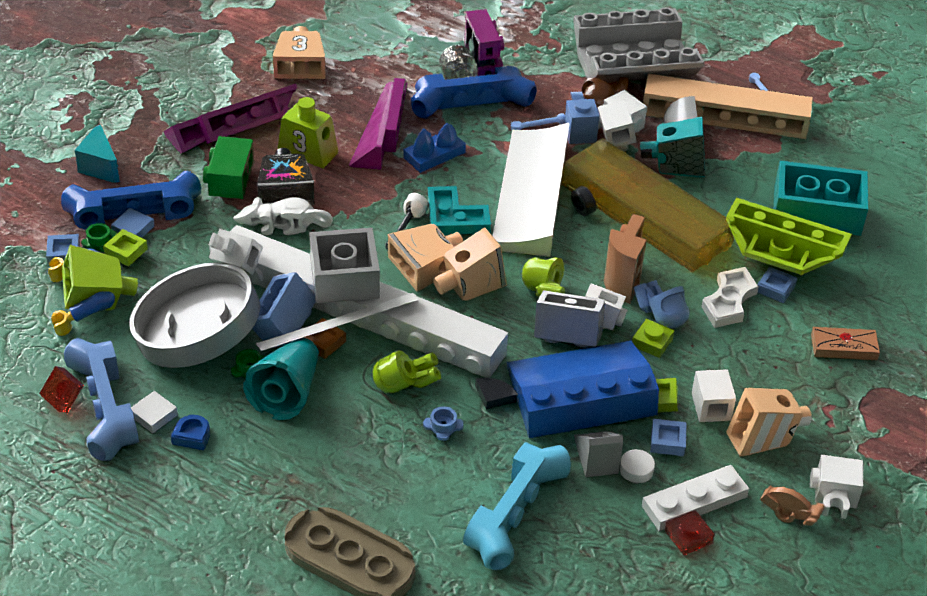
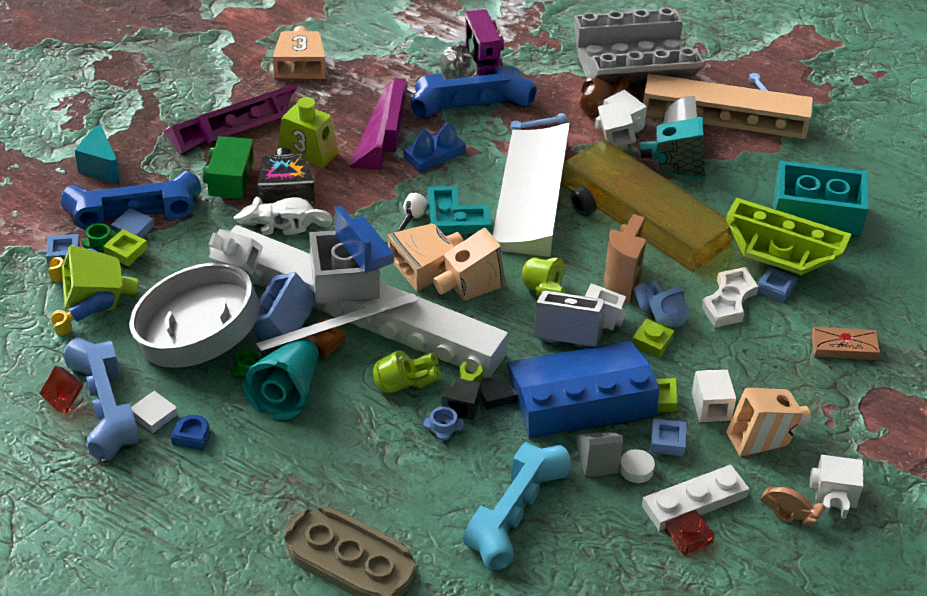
medium blue brick [564,91,600,144] -> none
none -> blue panel [335,206,394,274]
none -> pearl dark grey piece [442,361,483,421]

